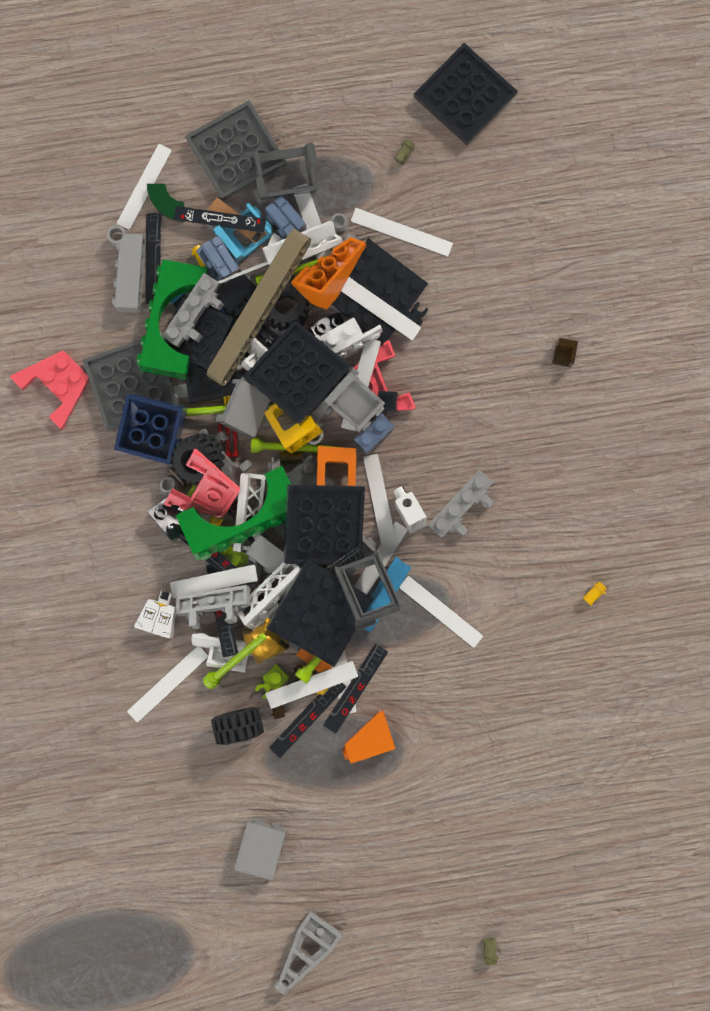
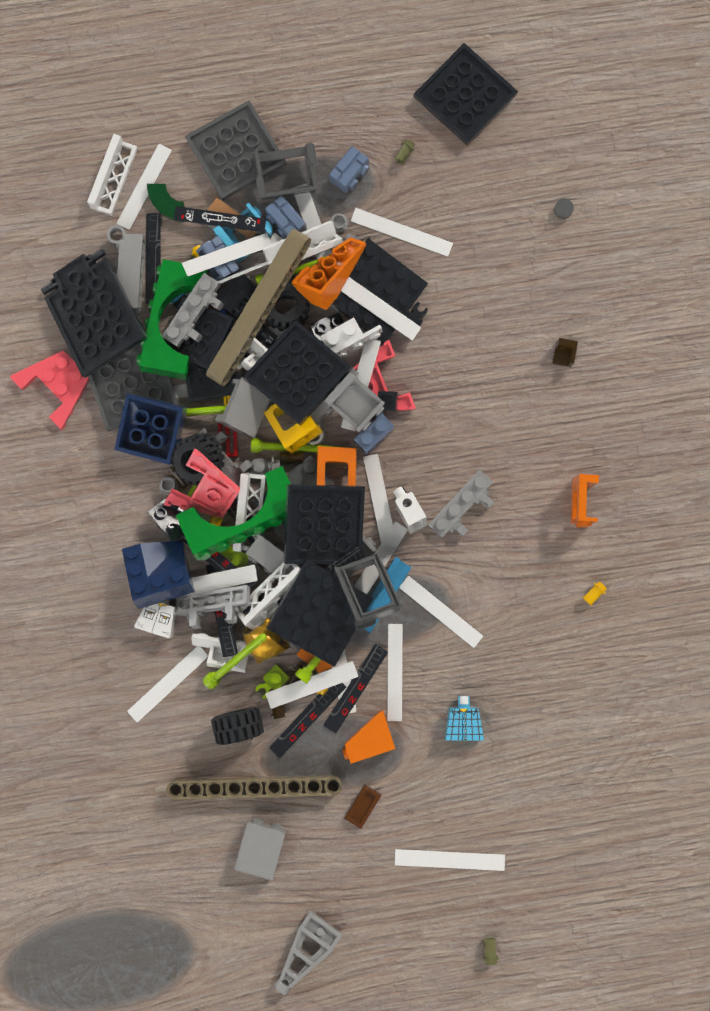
none -> black plate [41,248,148,378]
none -> white fence [87,134,138,216]
none -> dark blue slope [122,540,195,609]
none -> dark tan beam [166,775,342,800]
none -> white sticker [182,233,272,276]
none -> light grey plate [250,458,269,475]
none -> sand blue brick [329,146,370,193]
none -> reddish brown tile [344,784,381,829]
none -> white sticker [387,624,403,721]
none -> white sticker [395,849,505,871]
none -> medium azure torso [445,696,484,741]
none -> dark grey tile [554,199,574,219]
none -> orange window [571,474,599,528]

